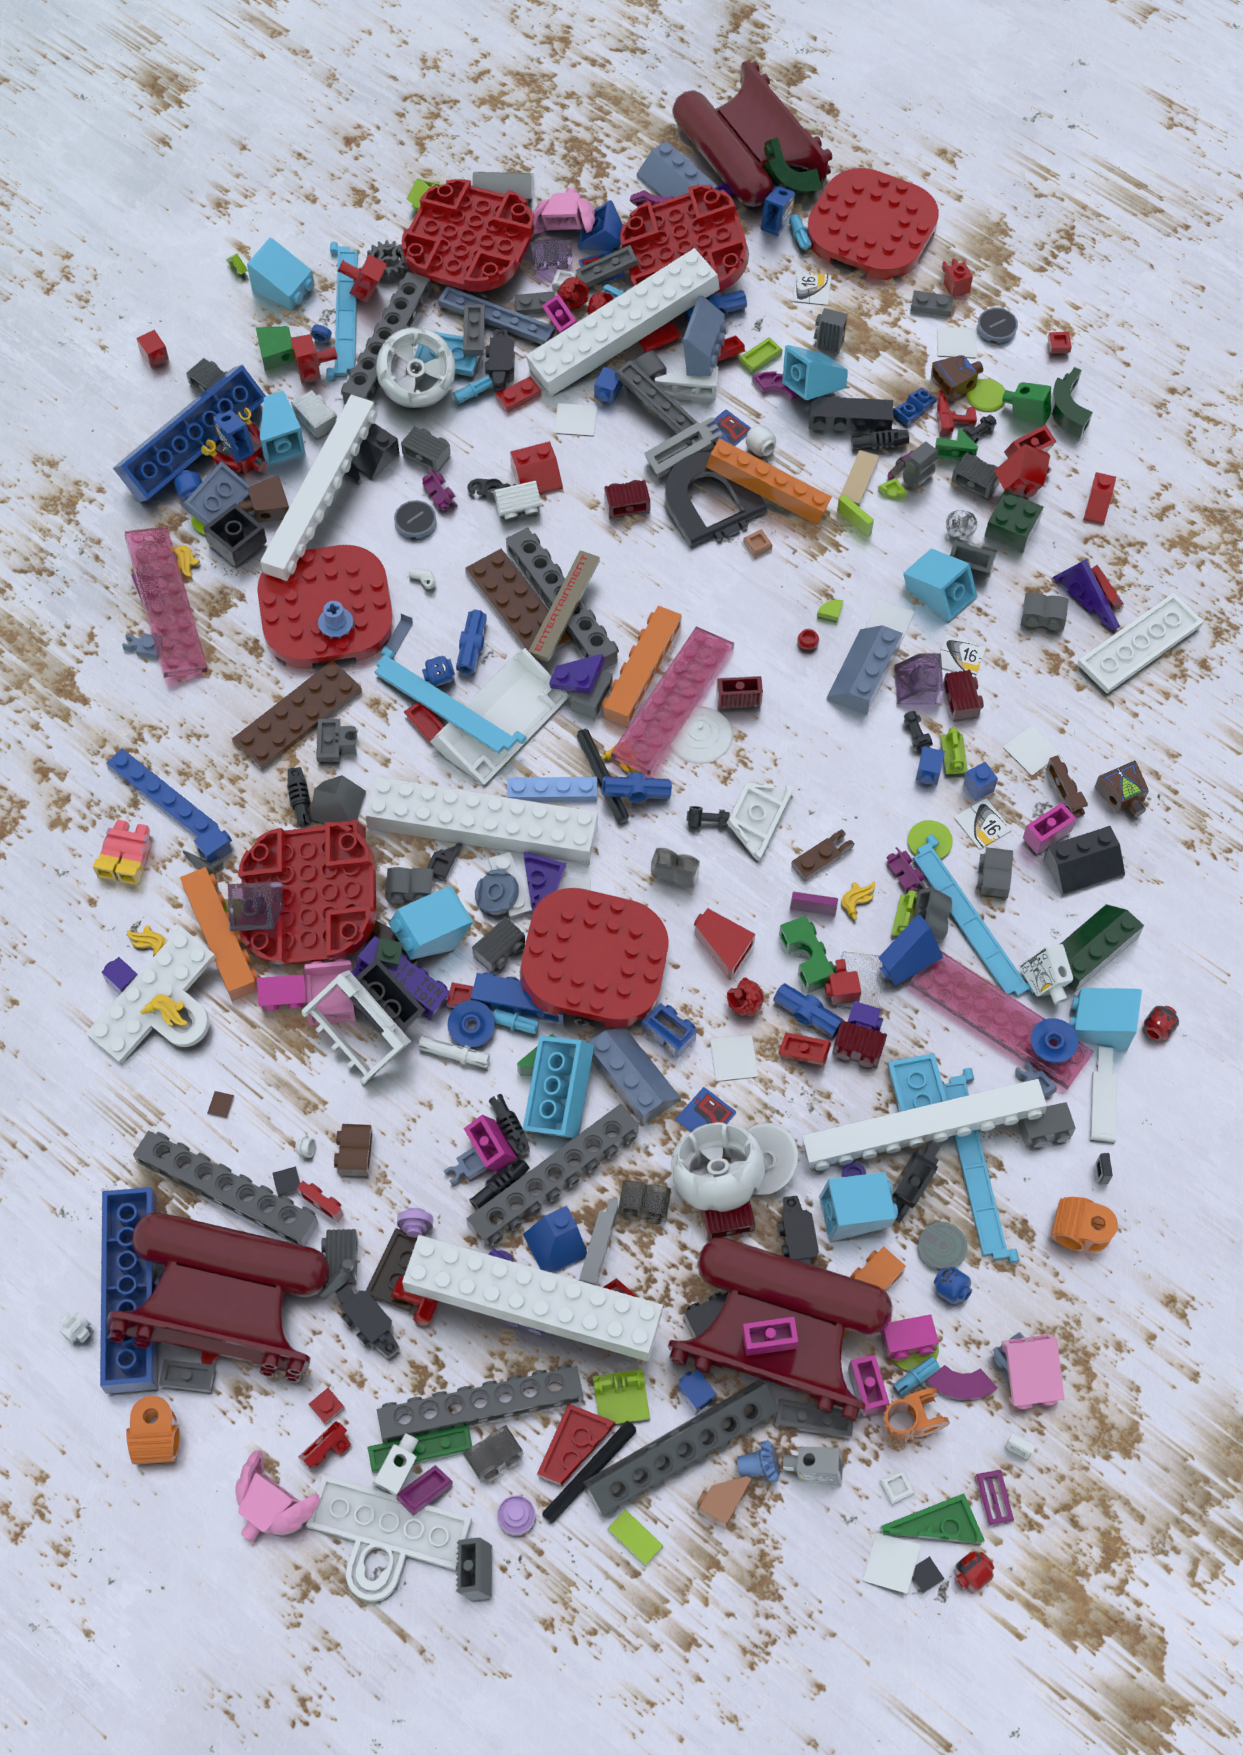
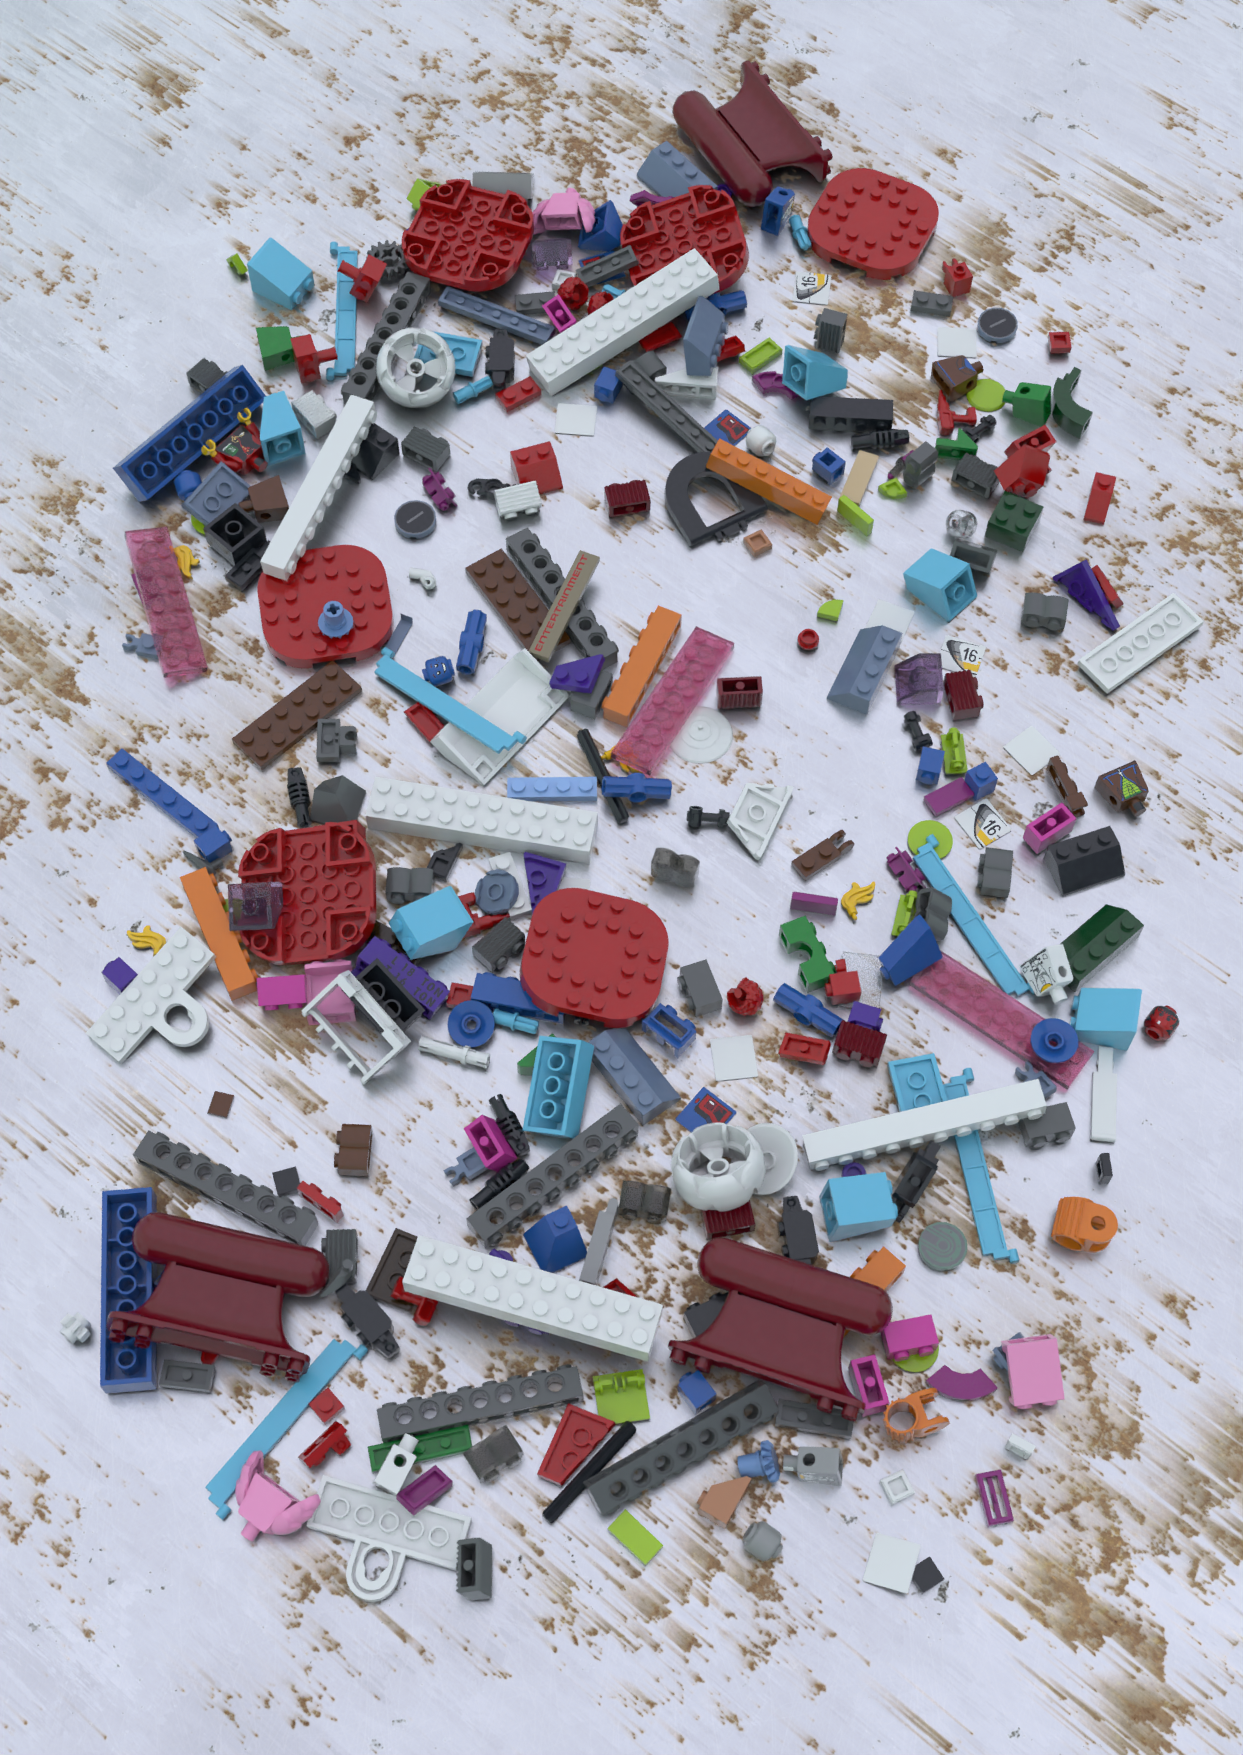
hips [93,820,152,885] -> none
orange piece [126,1396,180,1464] -> none
red brick [136,330,169,367] -> none
yellow piece [140,994,188,1026] -> none
blue torso [213,410,255,462] -> none
white plate [295,1135,316,1159] -> none
blue tile [310,325,332,343] -> none
dark green plate [375,938,403,968] -> none
lavender plate [397,1208,434,1238] -> none
dark grey plate [463,304,485,356] -> none
lavender plate [497,1495,535,1536] -> none
light grey hinge [644,417,723,479] -> none
red slope [694,908,756,979] -> none
dark pink brick [742,1317,798,1356] -> none
dark green arch [762,137,822,195] -> none
green wing [880,1493,985,1544] -> none
medium azure axle [892,1357,940,1398] -> none
blue slope [893,388,937,426] -> none
blue head [934,1267,972,1304] -> none
red head [955,1551,995,1592] -> none
none -> medium azure piece [205,1339,368,1520]
none -> black hinge [225,540,271,592]
none -> red piece [458,892,510,939]
none -> dark grey brick [677,959,723,1018]
none -> light grey head [743,1521,783,1561]
none -> blue brick [812,447,846,486]
none -> magenta tile [923,777,974,817]

